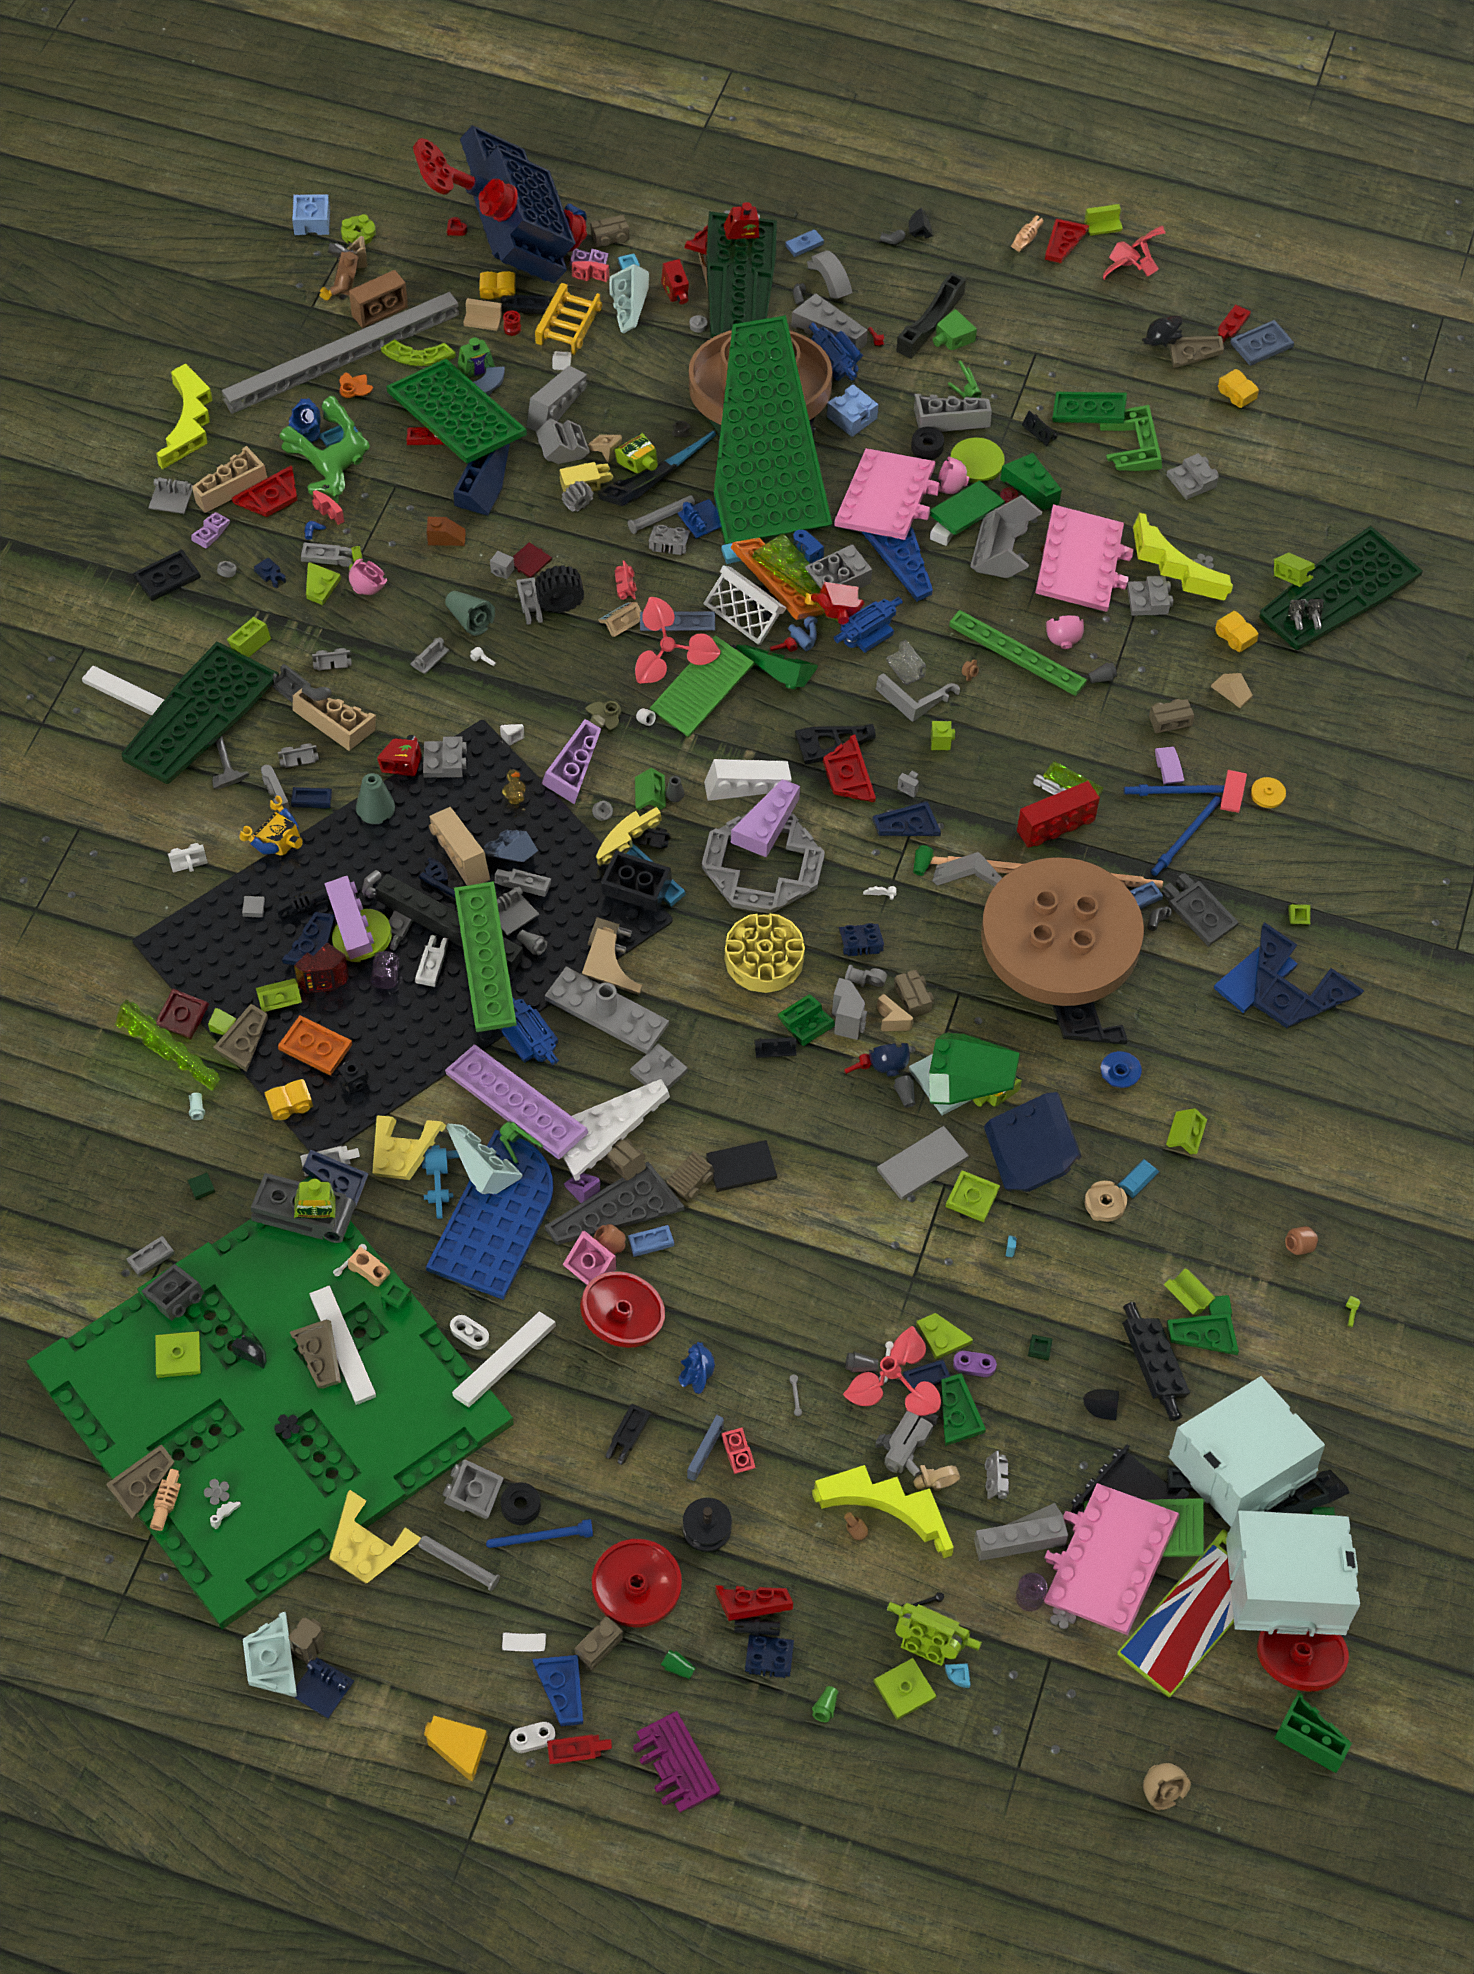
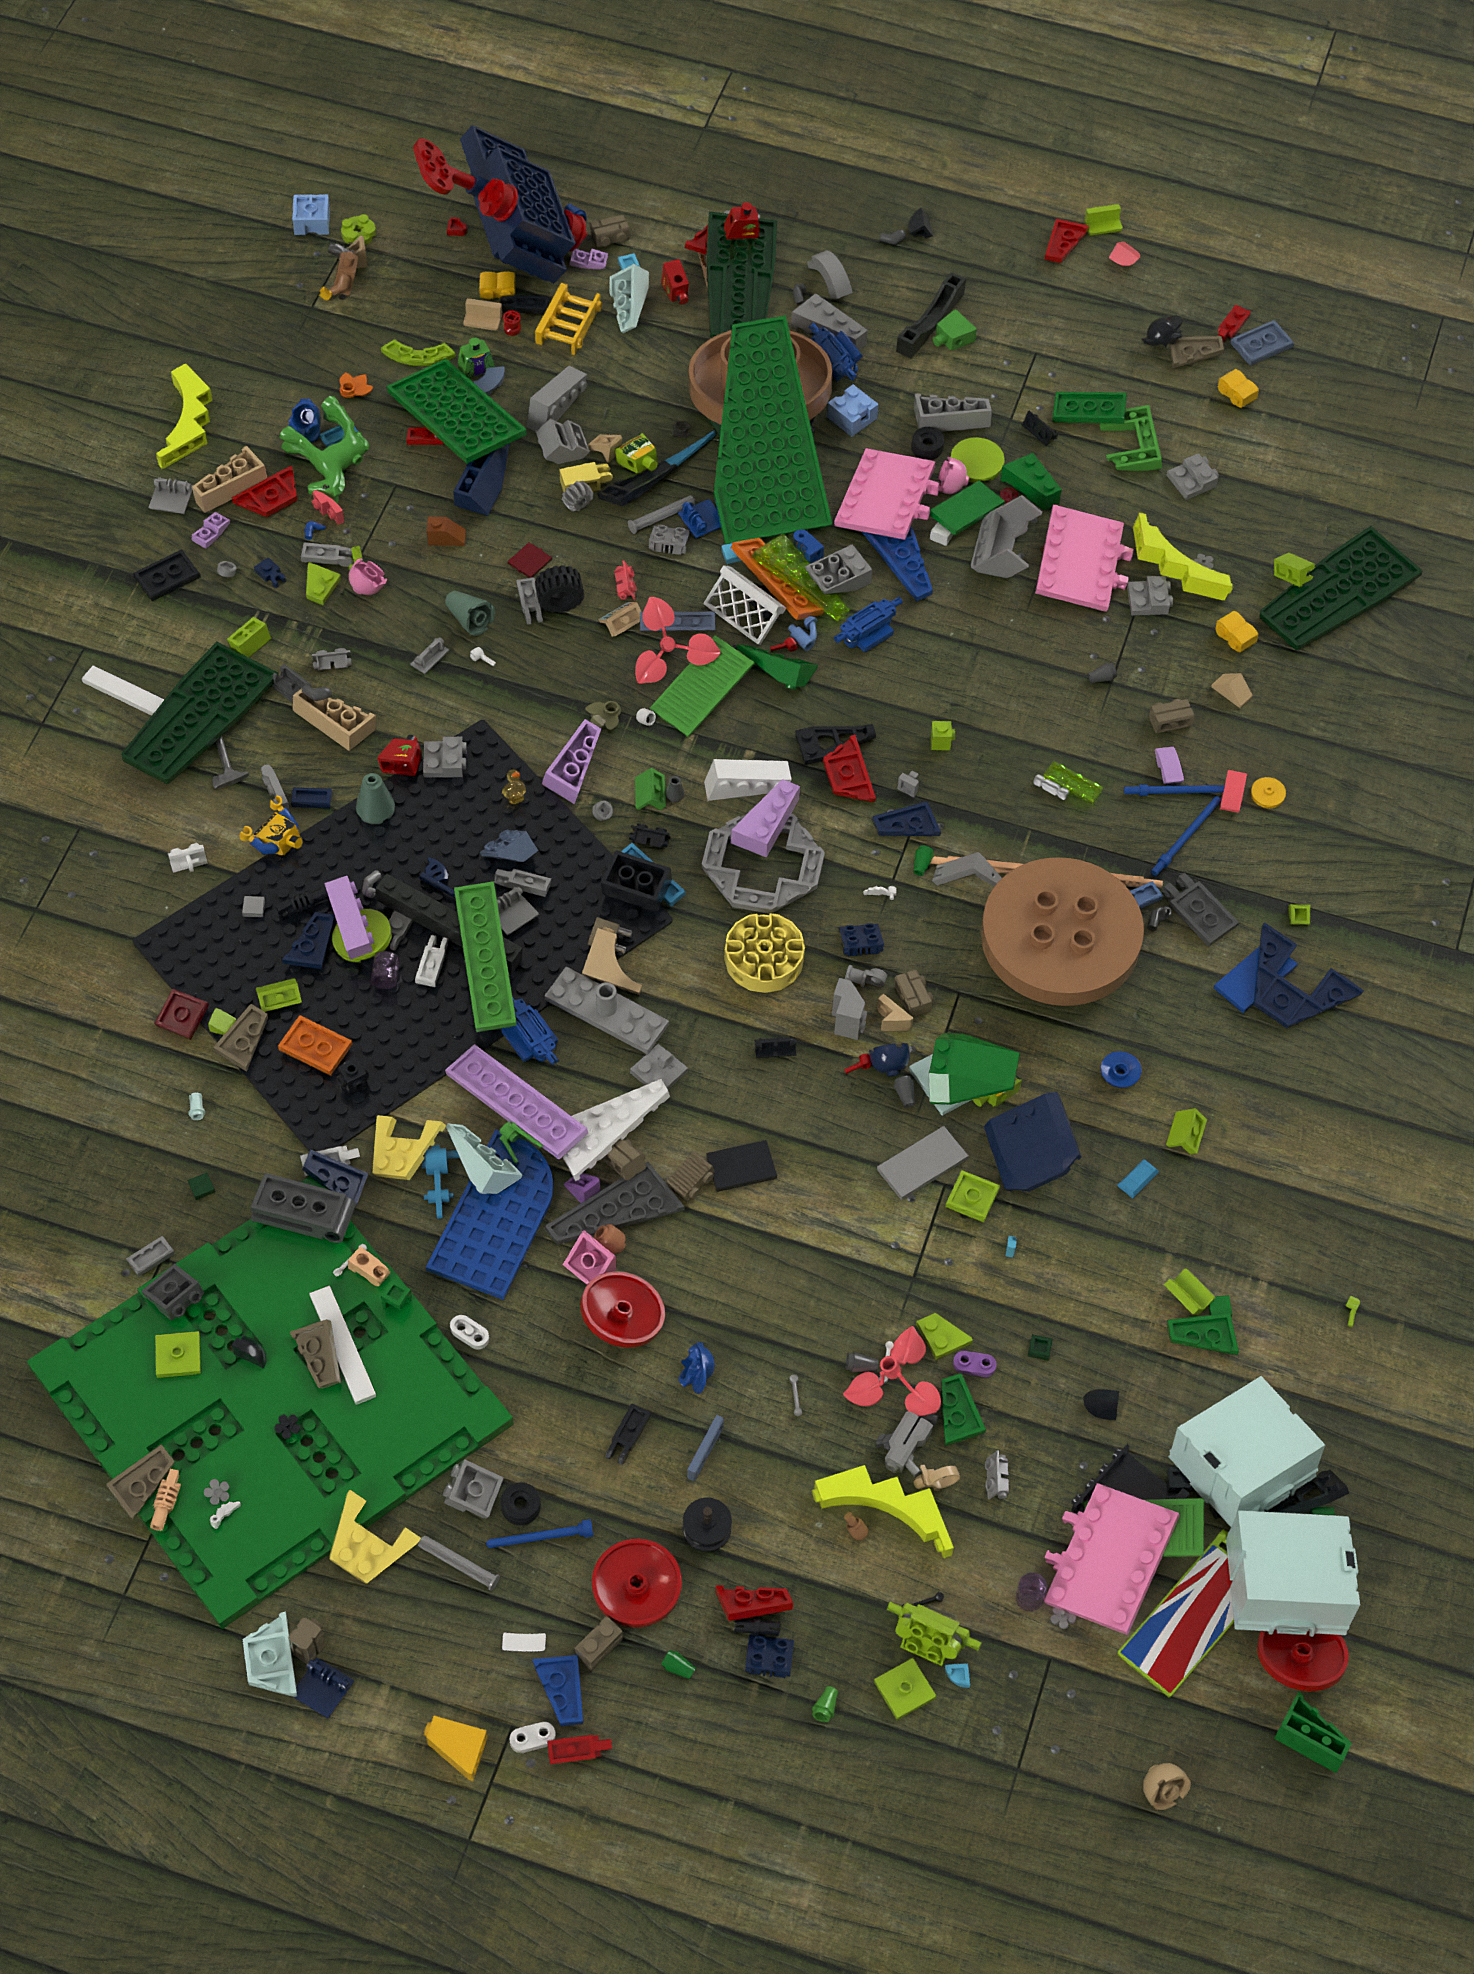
clear neon green wing [115,999,220,1091] -> none
light grey piece [222,292,459,414] -> none
yellow brick [265,1079,313,1120] -> none
light grey hinge [278,743,319,768] -> none
clear red piece [294,943,349,993] -> none
lime torso [294,1179,336,1218] -> none
medium nougat brick [349,270,408,329] -> none
tan wedge [429,807,490,886] -> none
white tile [452,1311,556,1407] -> none
light grey plate [490,551,514,579] -> none
white slope [500,724,524,746] -> none
light grey cone [517,930,547,955] -> none
white slope [552,351,572,370] -> none
coral slope [572,261,609,282] -> none
light yellow slope [596,807,662,866] -> none
medium blue plate [628,1225,674,1257] -> none
magenta hinge [632,1711,721,1813] -> none
light grey tile [690,315,707,333] -> none
coral slope [721,1427,756,1474] -> none
green slope [778,994,835,1046] -> none
medium blue plate [785,229,824,257] -> none
red torso [805,582,864,624] -> none
red hand [868,327,884,346] -> none
light grey hinge [876,673,960,722] -> none
clear panel [886,639,926,685] -> none
dark blue tile [903,1360,950,1393] -> none
bright green plant [948,360,982,398] -> none
bright green plate [949,610,1087,696] -> none
medium nougat plate [962,659,979,681] -> none
light grey wedge [974,1503,1068,1561] -> none
light nougat hinge [1011,216,1043,252] -> none
red brick [1017,781,1100,848] -> none
bright pink cylinder [1046,616,1084,649] -> none
black wing [1052,1002,1128,1044] -> none
tan plate [1085,1181,1127,1222] -> none
coral plant [1103,226,1165,280] -> none
black plate [1122,1302,1190,1422] -> none
nougat head [1285,1226,1318,1255] -> none
clear smoke piece [1287,599,1324,630] -> none

